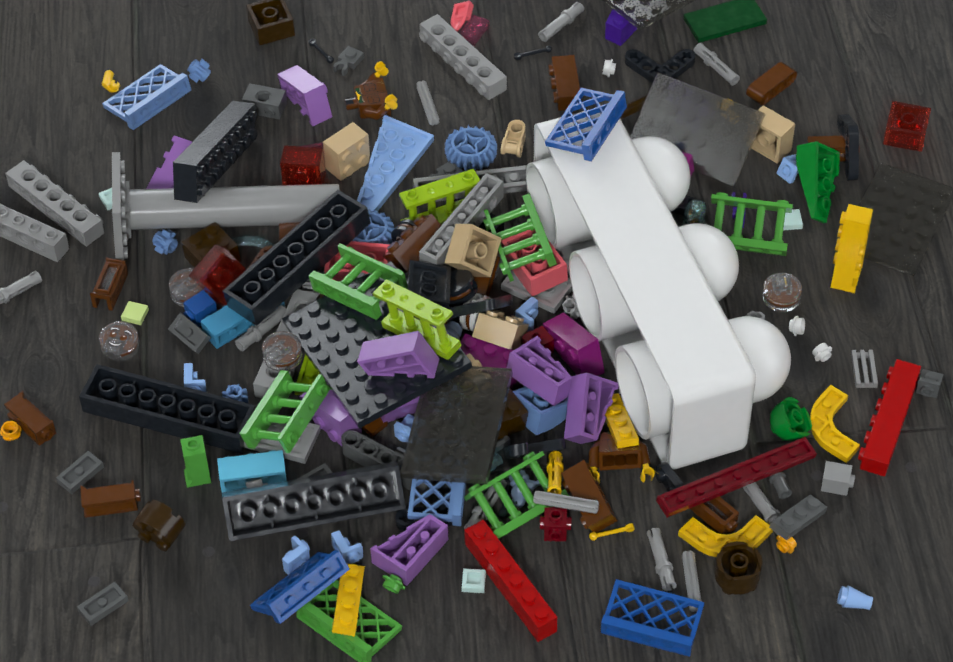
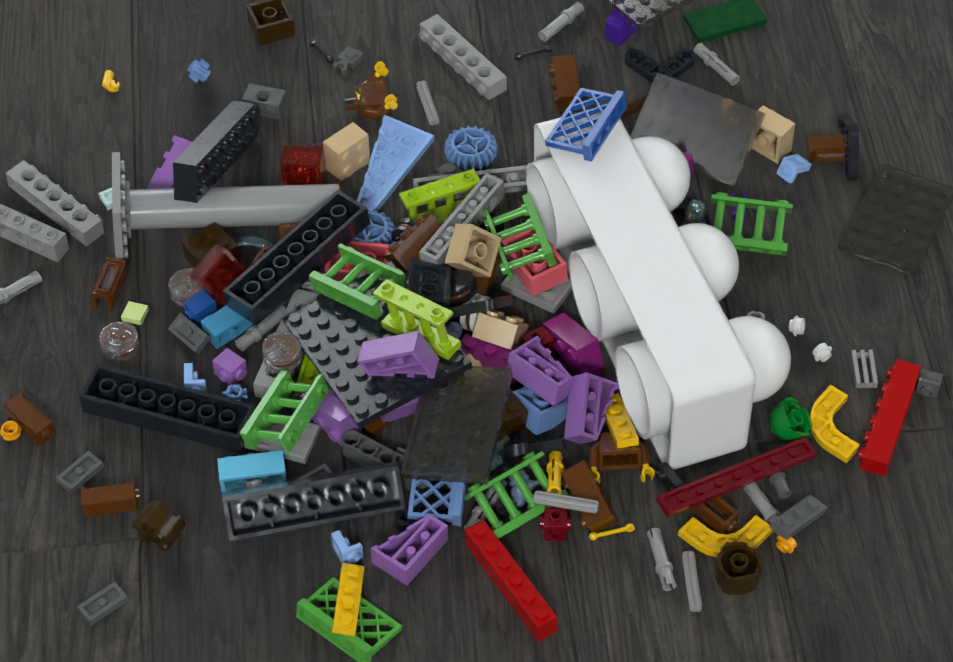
medium blue fence [102,64,191,130] -> none
medium blue gear [152,229,178,255] -> none
bright green window [180,435,211,488] -> none
blue fence [250,550,350,624] -> none
medium lavender wedge [277,65,332,126] -> none
light blue bracket [282,535,310,575] -> none
bright green plate [382,574,406,594] -> none
light blue bracket [394,414,427,445] -> none
coral plate [451,1,474,32] -> none
clear pink plate [459,15,489,47] -> none
light aqua tile [462,568,486,593] -> none
tan piece [501,120,525,157] -> none
light blue bracket [515,296,538,332] -> none
light grey gear [562,295,580,319] -> none
blue fence [601,579,705,657] -> none
white plate [602,59,616,77] -> none
reddish brown beam [746,62,797,105] -> none
clear head [763,273,802,312] -> none
light aqua tile [783,209,803,230] -> none
green wedge [796,141,840,223] -> none
light grey brick [821,461,855,496] -> none
yellow wedge [830,204,873,293] -> none
light blue cone [837,585,873,610] -> none
clear red brick [883,101,931,152] -> none
none -> medium lavender brick [213,348,247,385]

